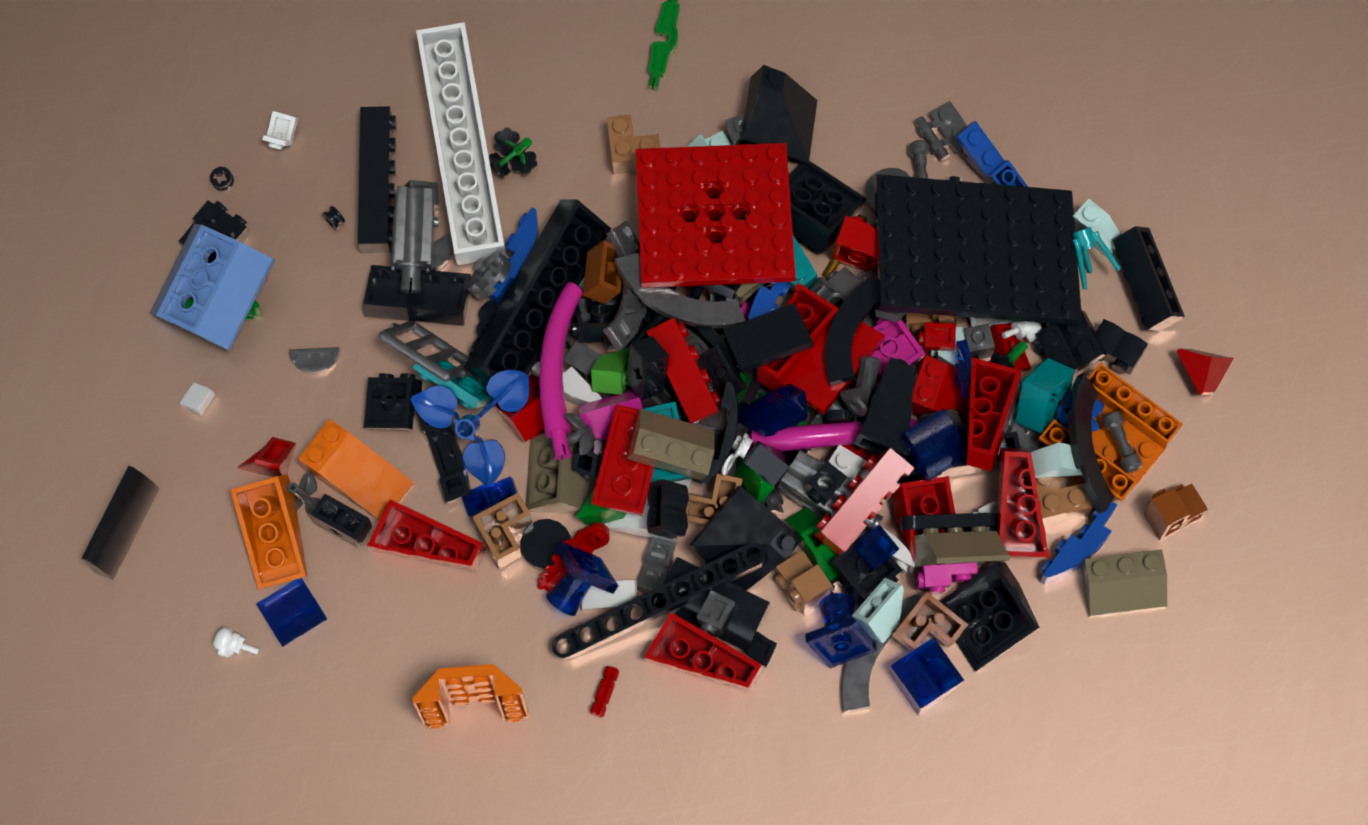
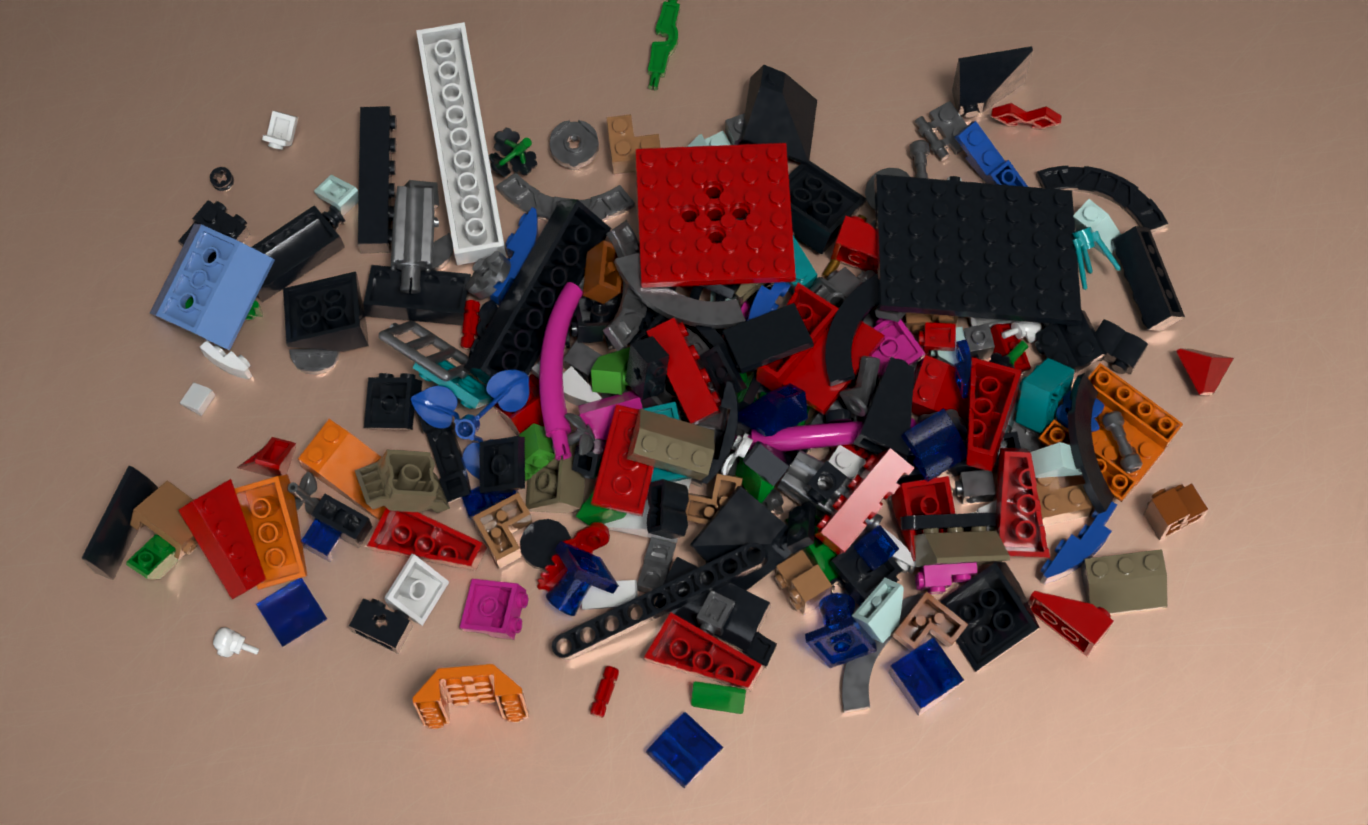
none -> green slope [126,534,179,579]
none -> medium nougat panel [130,480,198,560]
none -> red wedge [178,479,266,599]
none -> white slope [200,340,252,380]
none -> black slope [251,205,345,303]
none -> black slope [283,271,369,351]
none -> clear blue panel [301,520,341,562]
none -> light aqua slope [314,175,359,216]
none -> black brick [349,598,413,654]
none -> dark tan slope [355,449,450,513]
none -> white slope [384,554,449,626]
none -> dark pink plate [460,579,529,640]
none -> red axle [461,300,480,349]
none -> black plate [479,436,525,495]
none -> flat silver tile [496,172,635,222]
none -> bright green slope [519,423,555,482]
none -> flat silver plate [550,120,599,171]
none -> clear blue slope [646,712,724,788]
none -> green slope [691,681,746,714]
none -> black plate [787,501,816,554]
none -> black slope [952,46,1033,118]
none -> flat silver brick [955,470,995,504]
none -> red tile [991,103,1062,129]
none -> red slope [1028,591,1114,657]
none -> black tile [1036,165,1168,233]

